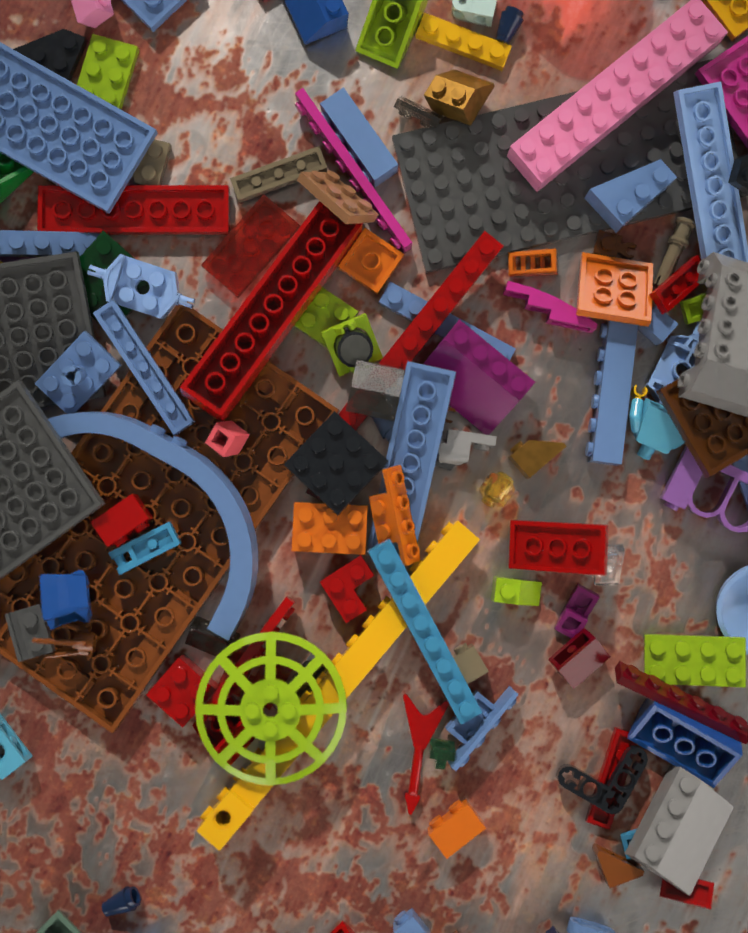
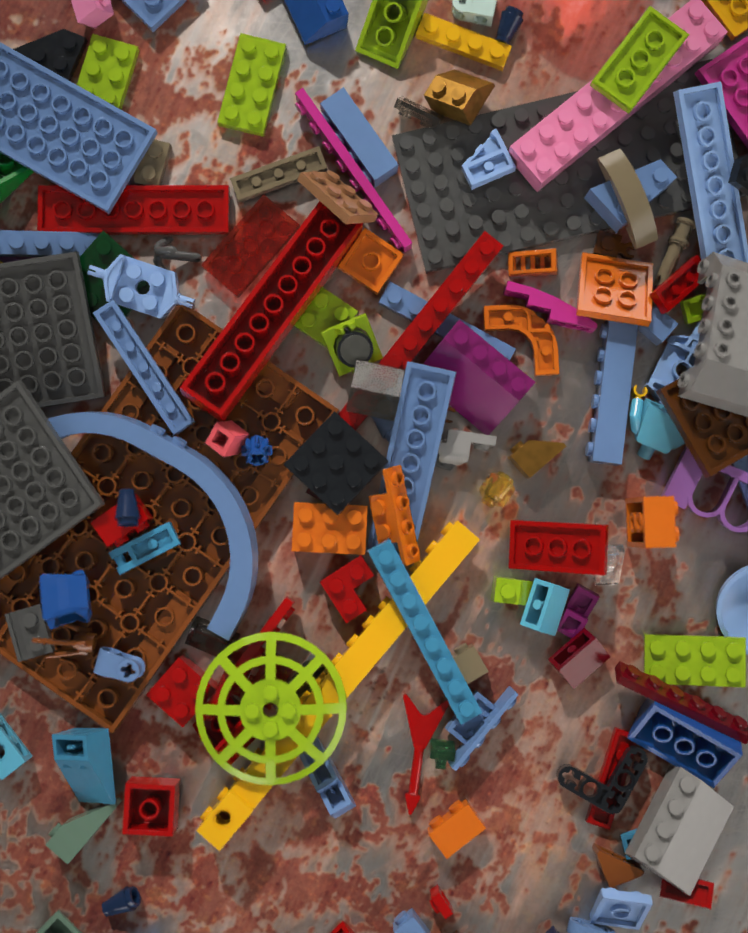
medium blue plate [35,331,122,414] -> none
none -> sand green slope [46,797,123,865]
none -> dark azure slope [52,728,116,804]
none -> medium blue piece [93,647,146,682]
none -> dark blue cone [115,489,141,527]
none -> red brick [122,776,181,837]
none -> dark grey piece [153,236,202,269]
none -> lime plate [217,33,287,137]
none -> blue gear [241,435,273,466]
none -> medium blue slope [299,736,357,819]
none -> red plate [429,884,453,919]
none -> light blue wing [462,128,516,190]
none -> orange plate [483,305,559,376]
none -> medium azure brick [520,578,570,636]
none -> lime tile [590,6,689,114]
none -> light blue plate [590,888,653,930]
none -> dark tan slope [597,148,658,250]
none -> orange brick [625,496,679,548]

